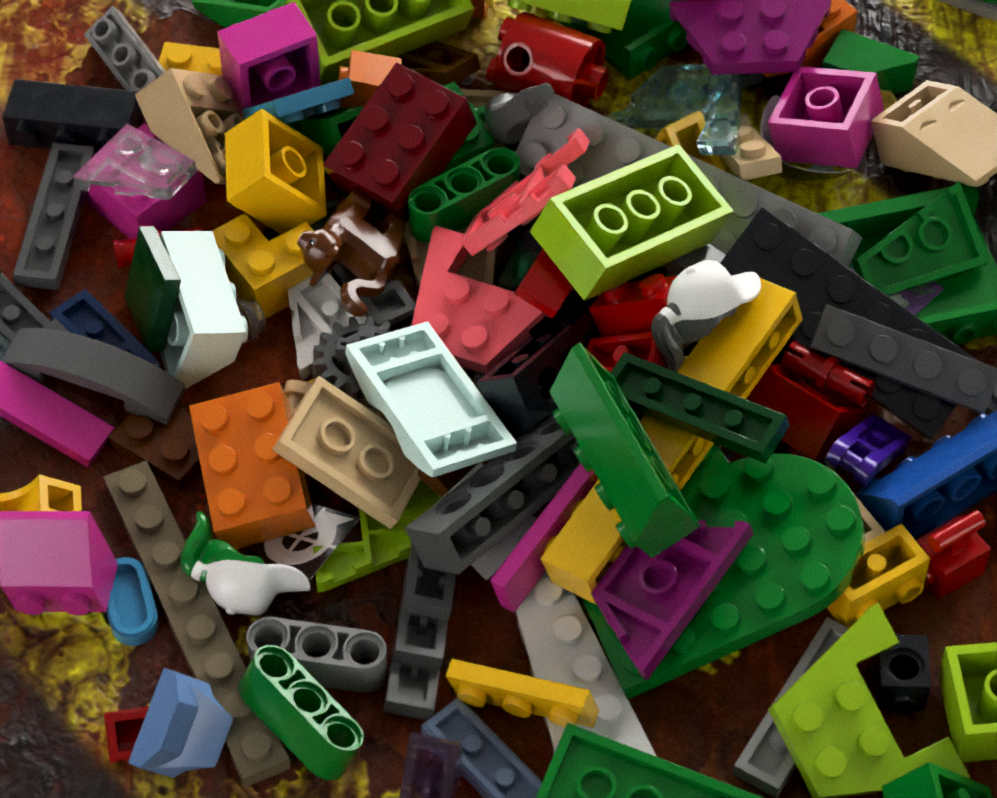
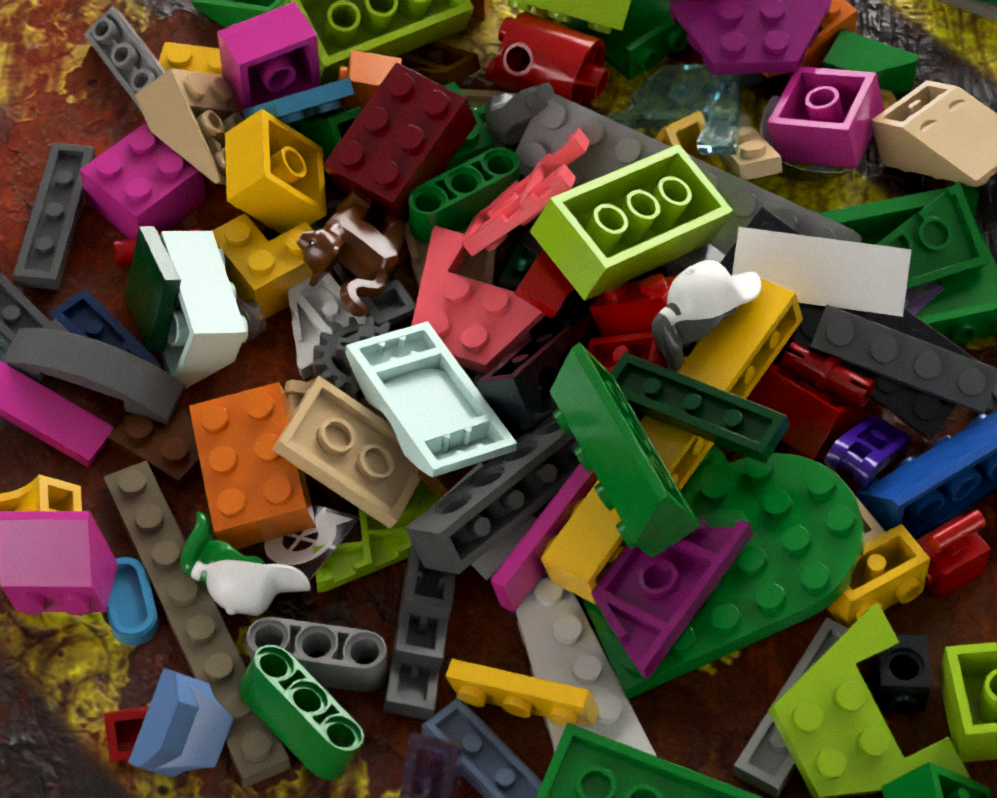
black brick [2,79,143,154] -> none
clear wing [73,124,197,200] -> none
none -> white sticker [732,227,912,317]

